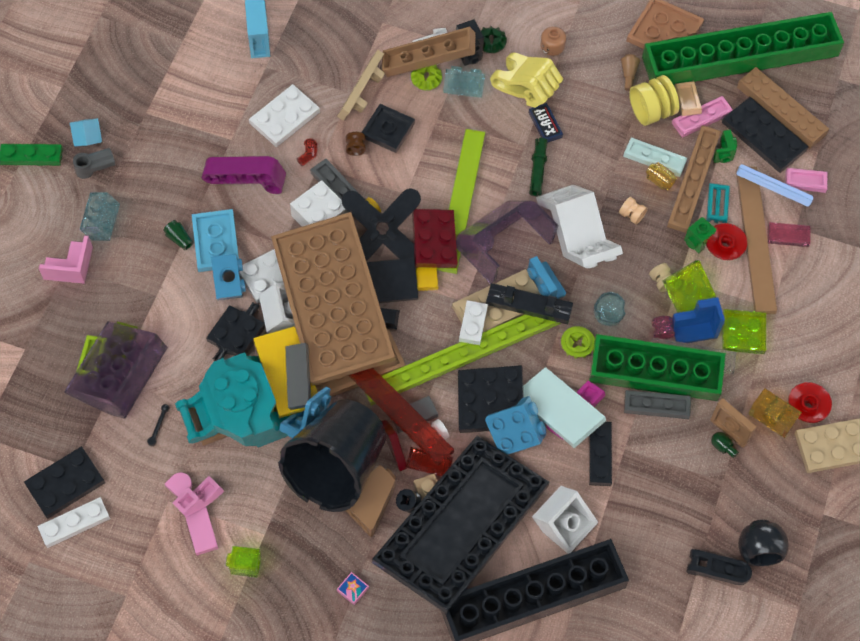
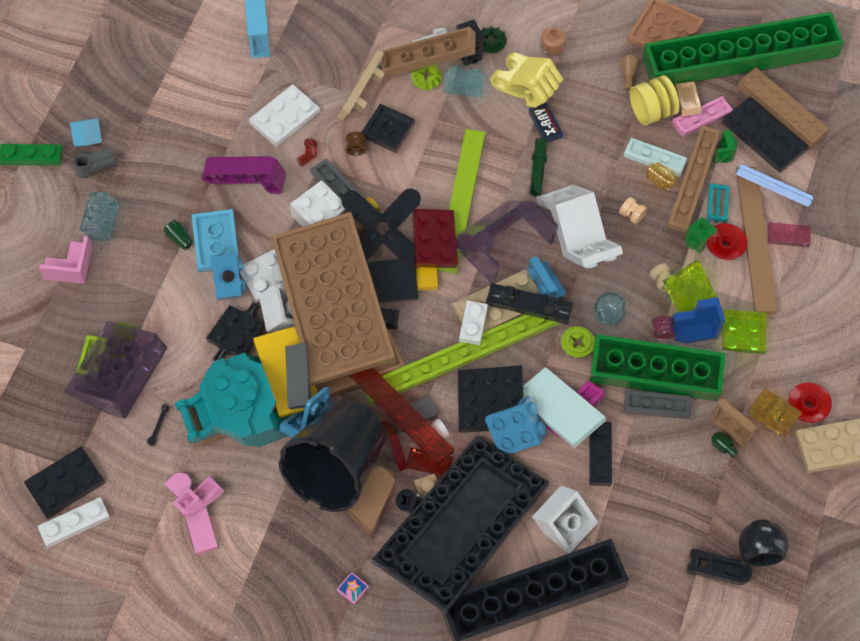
clear neon green brick [226,546,262,578] -> none
bright pink tile [785,168,827,193] -> none

